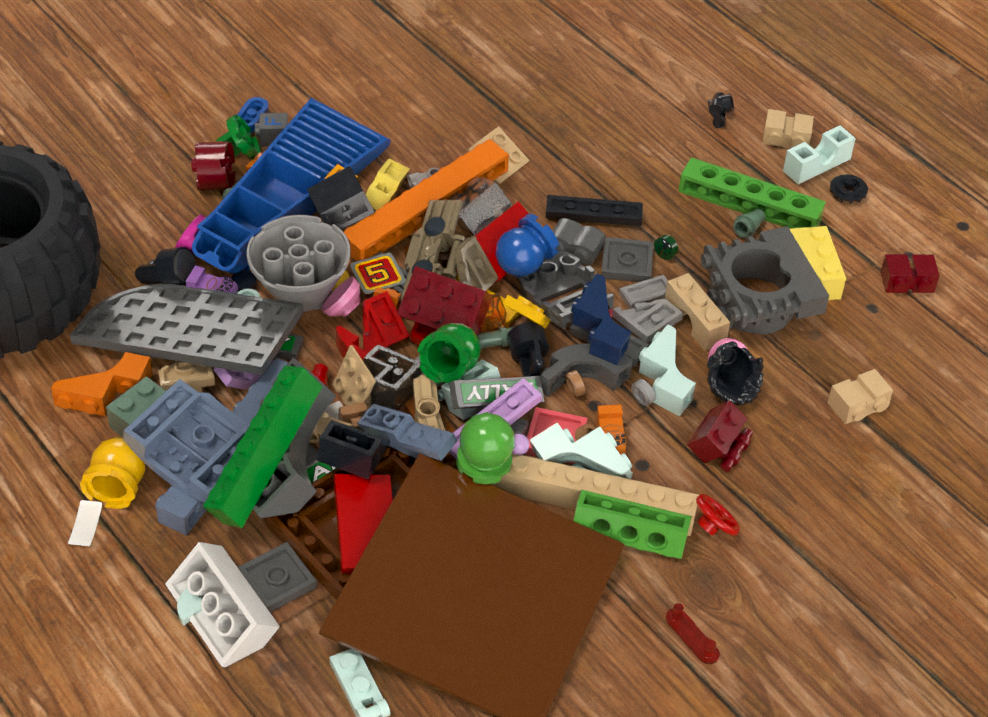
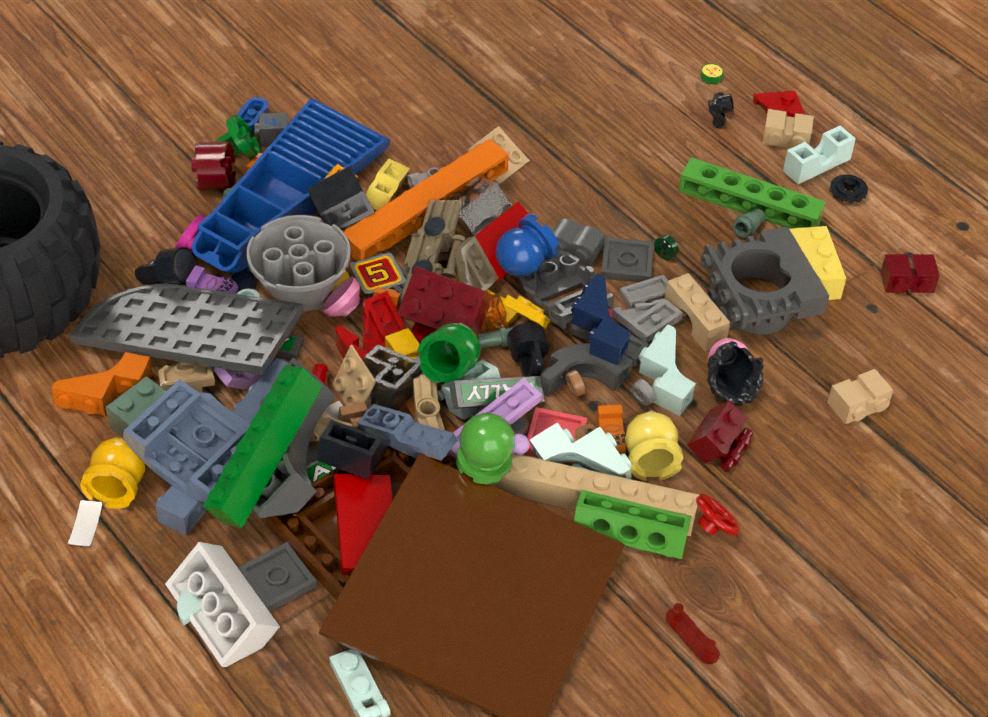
black plate [545,195,643,226] -> none
none -> yellow brick [385,328,420,375]
none -> light yellow tile [625,411,684,481]
none -> tile [700,64,724,84]
none -> red wing [753,91,805,118]

